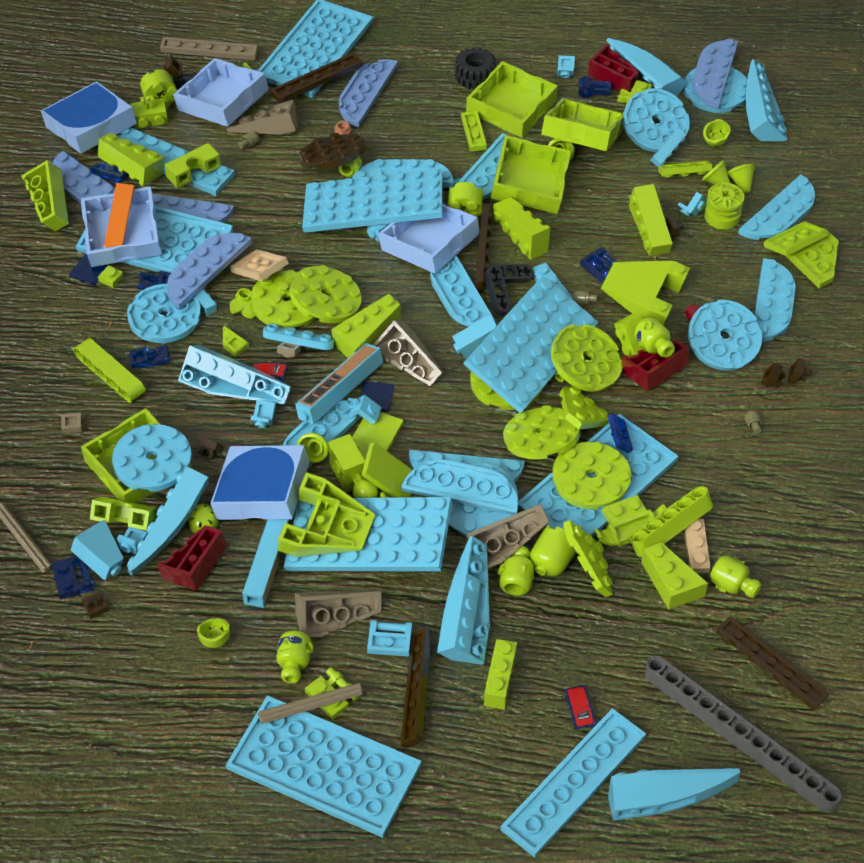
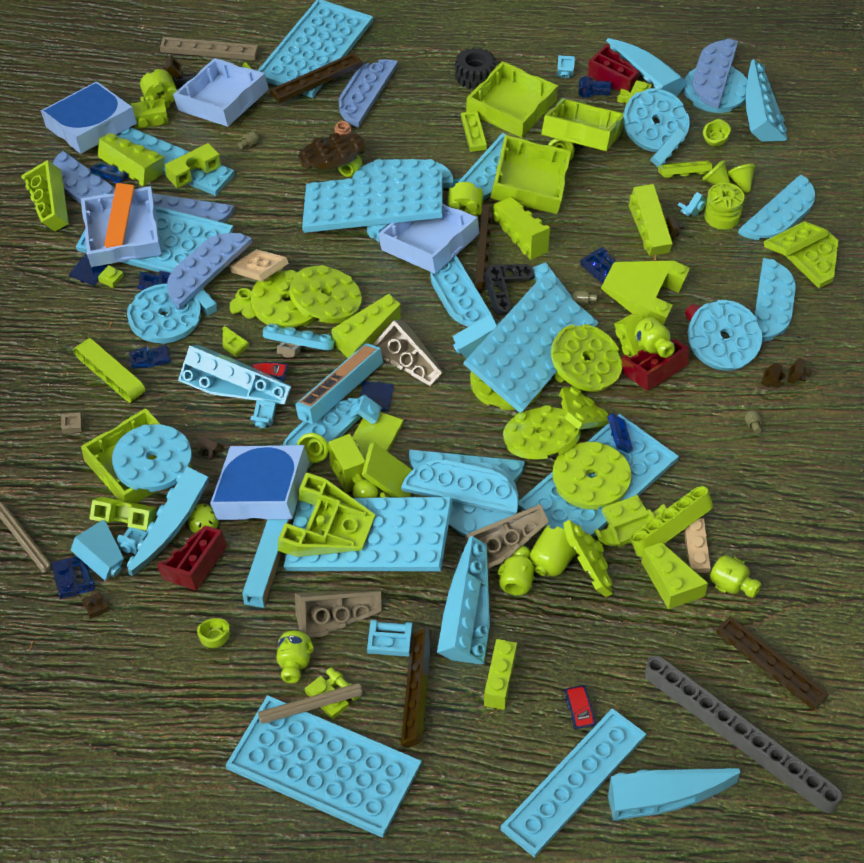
dark tan wedge [226,100,298,135] -> none

